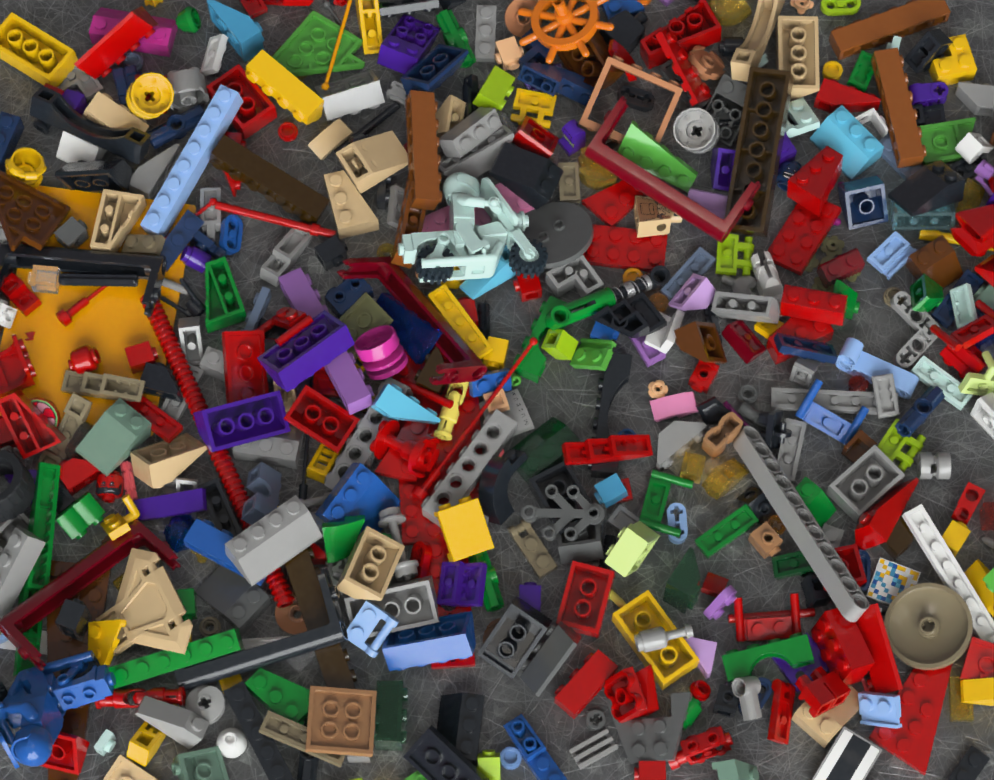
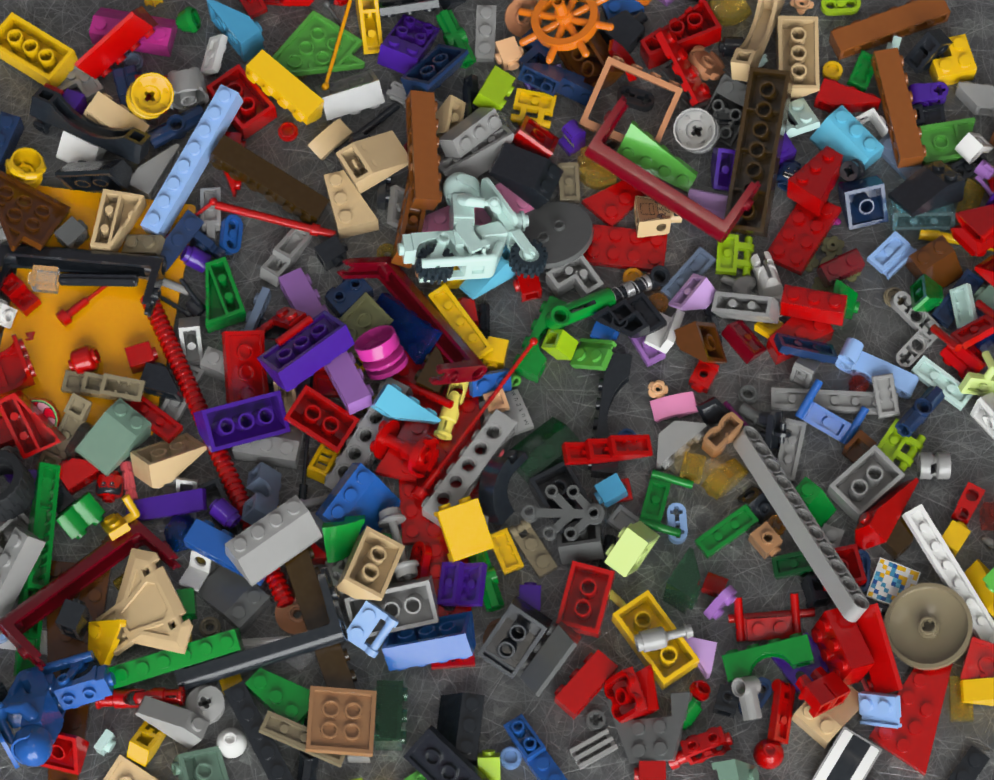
none -> white bracket [179,550,212,591]
none -> dark purple brick [209,498,242,530]
none -> yellow plate [490,528,524,575]
none -> red brick [753,739,784,769]
none -> black wheel [840,159,865,181]

